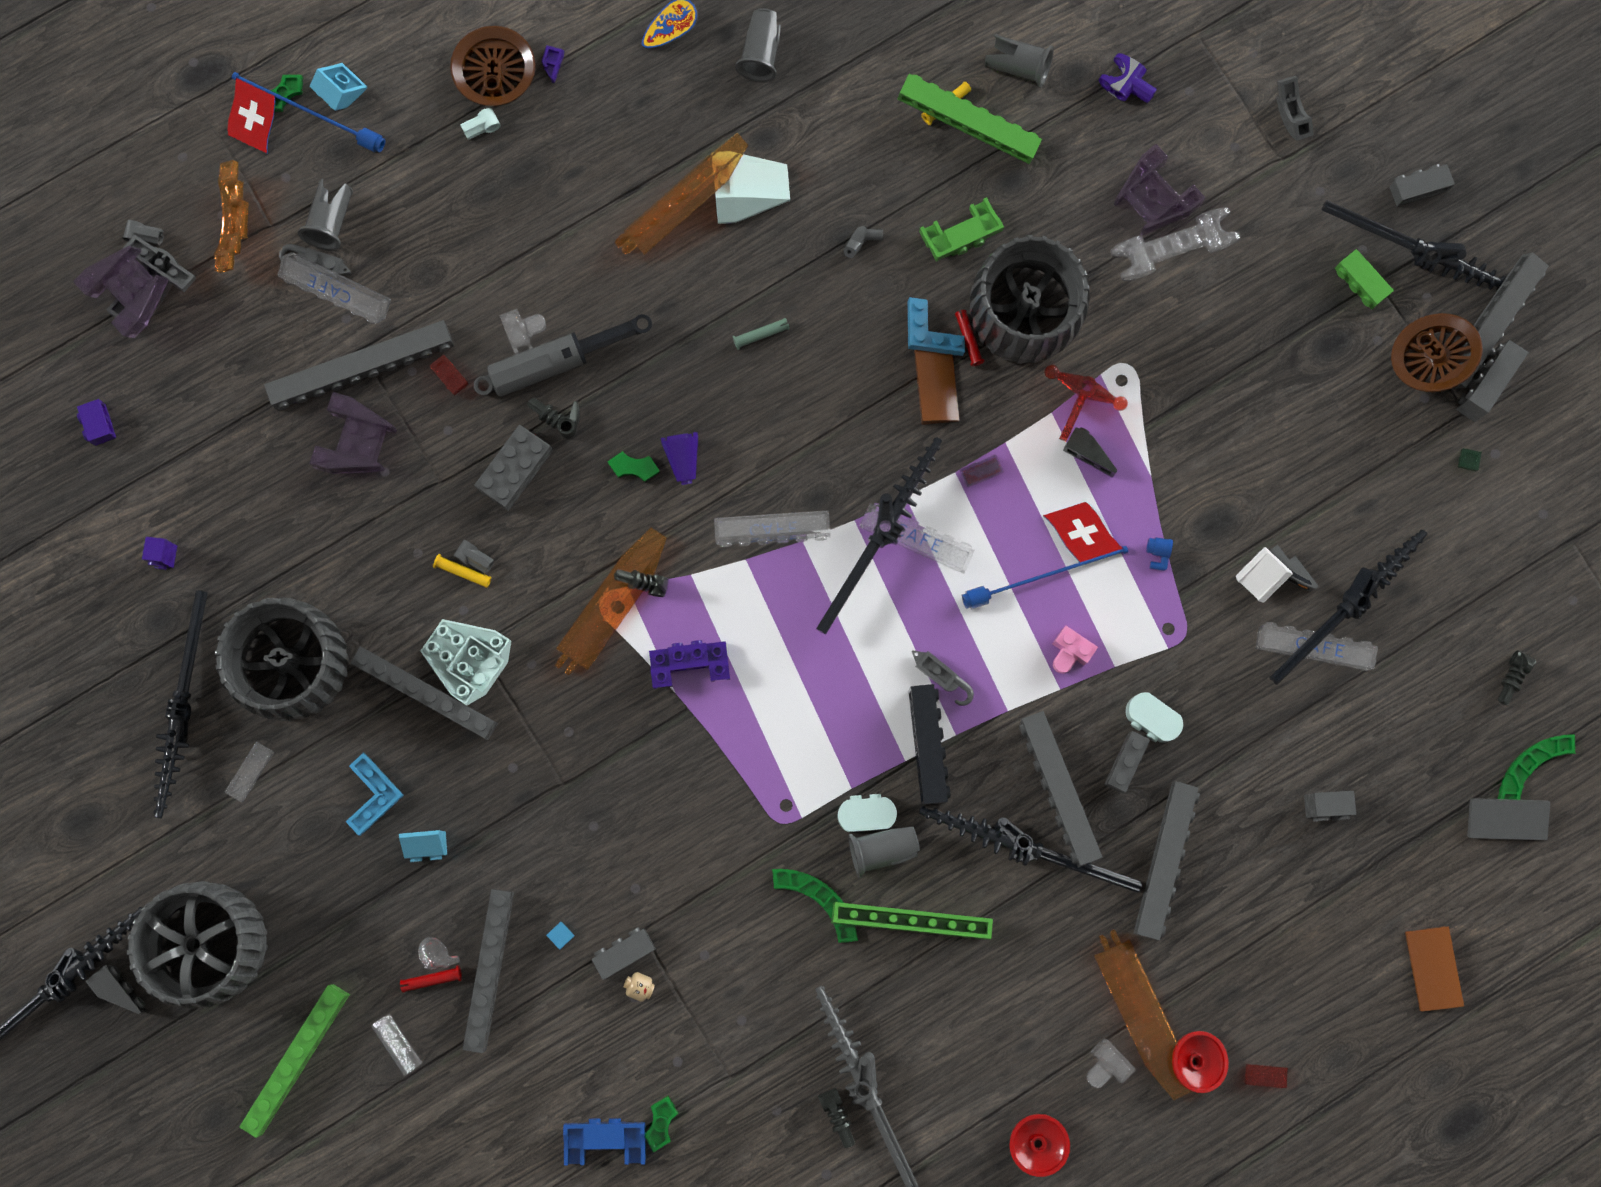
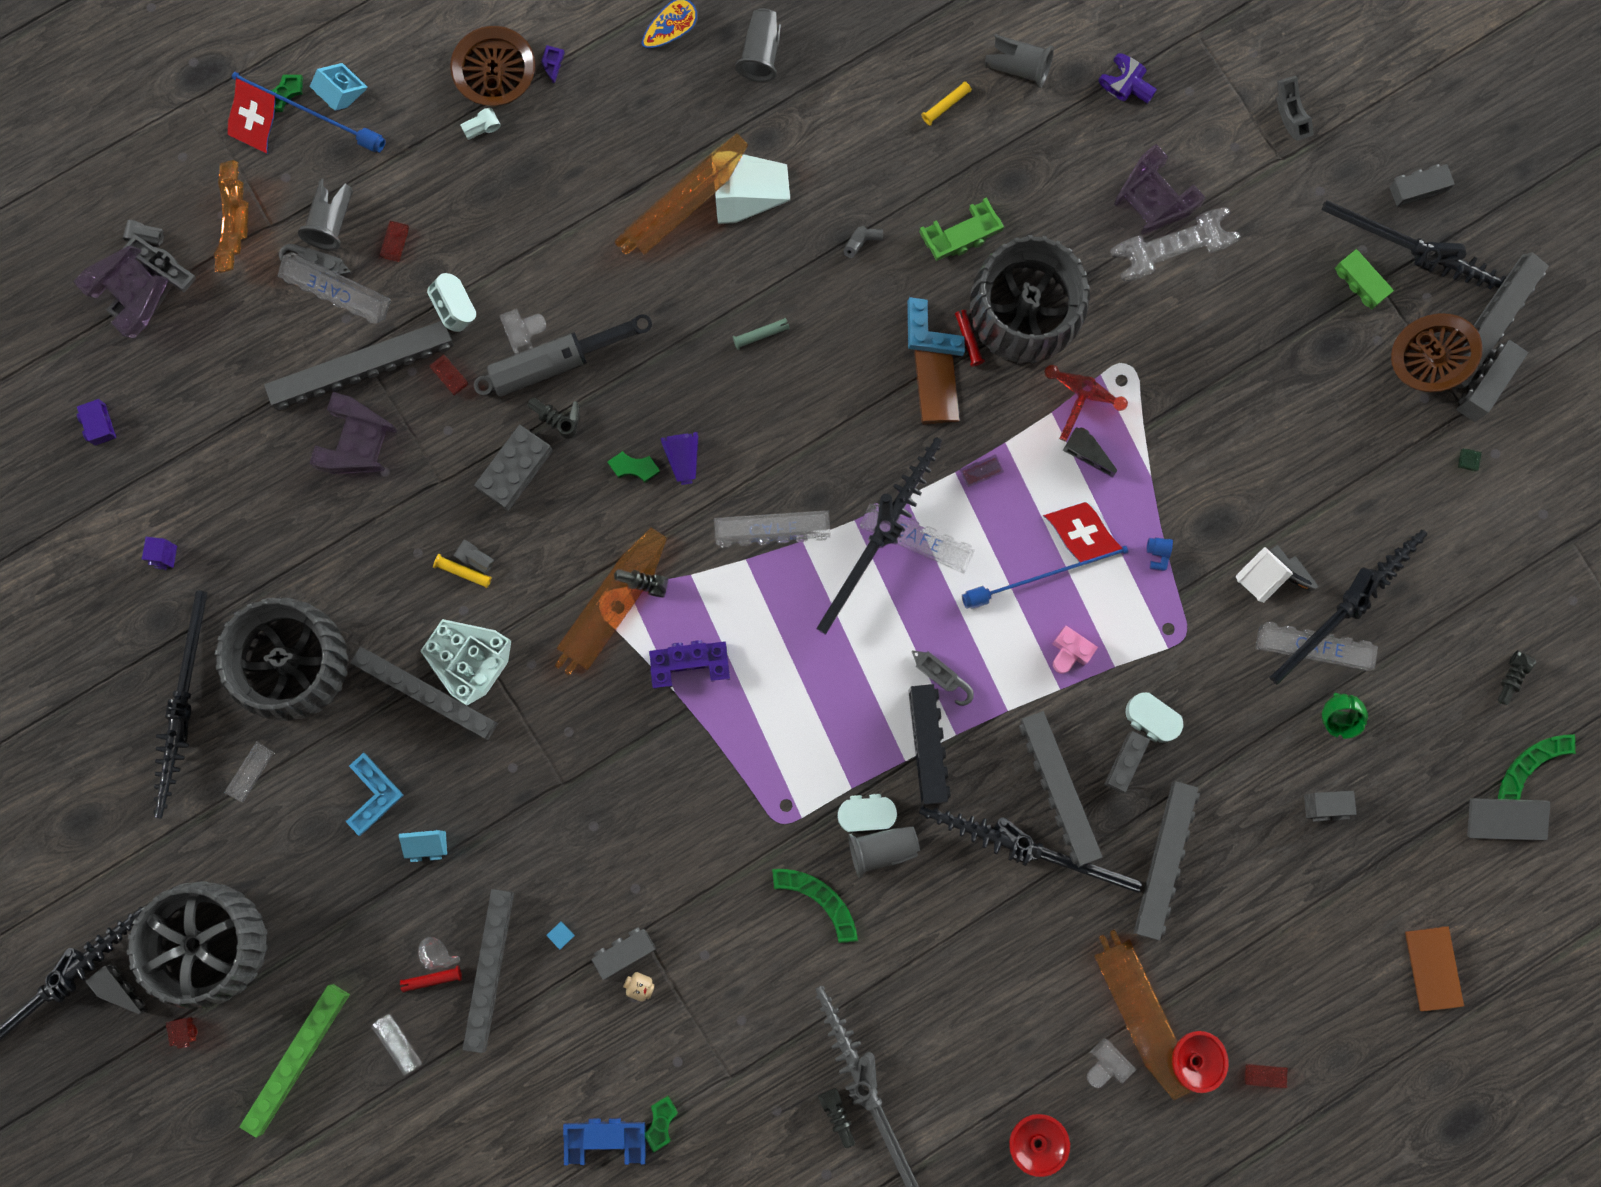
bright green brick [831,902,993,940] -> none
bright green brick [897,74,1042,164] -> none
none -> clear red brick [166,1017,197,1049]
none -> clear red plate [380,221,409,262]
none -> light aqua brick [427,273,476,332]
none -> green piece [1322,693,1368,739]

